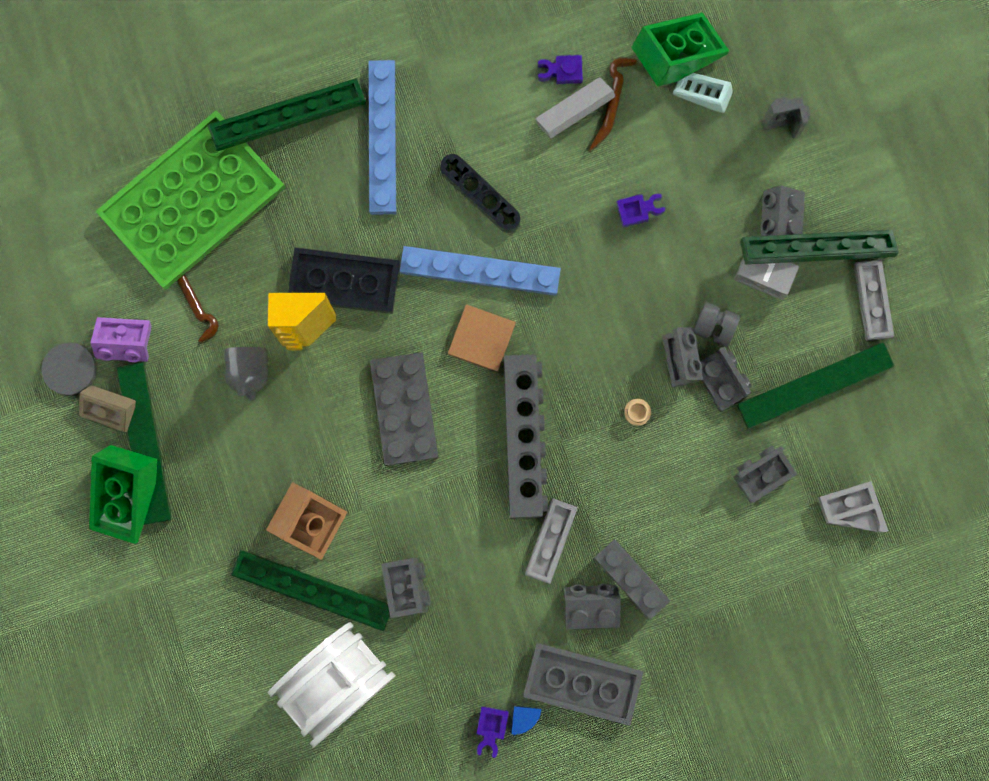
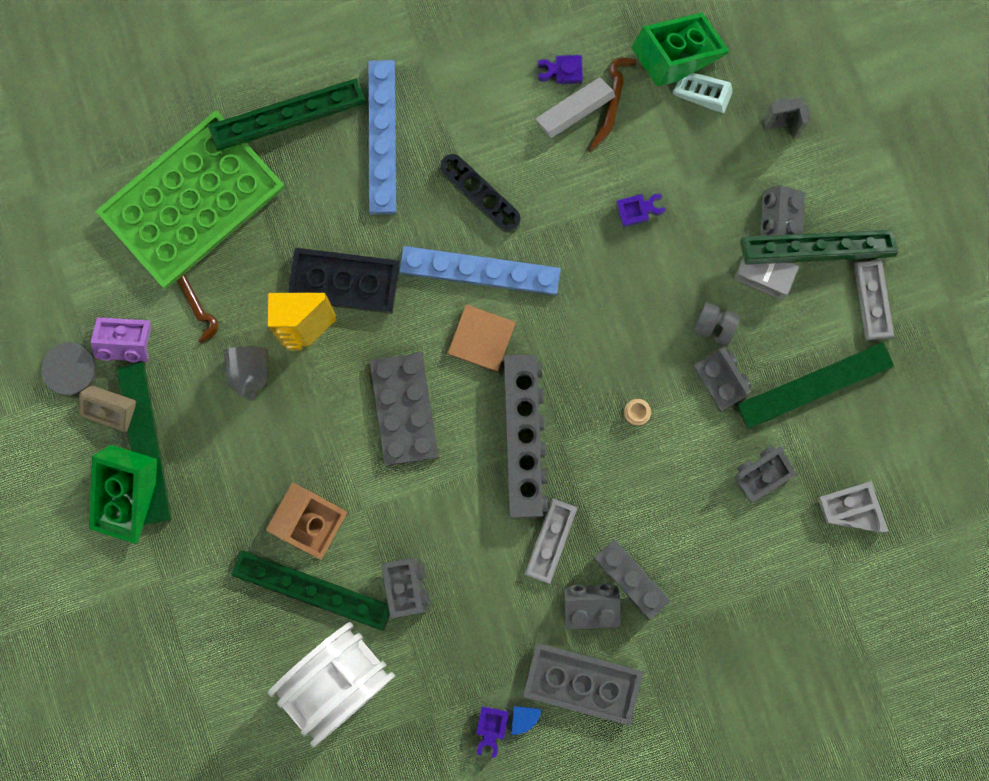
dark grey bracket [662,327,703,387] -> none

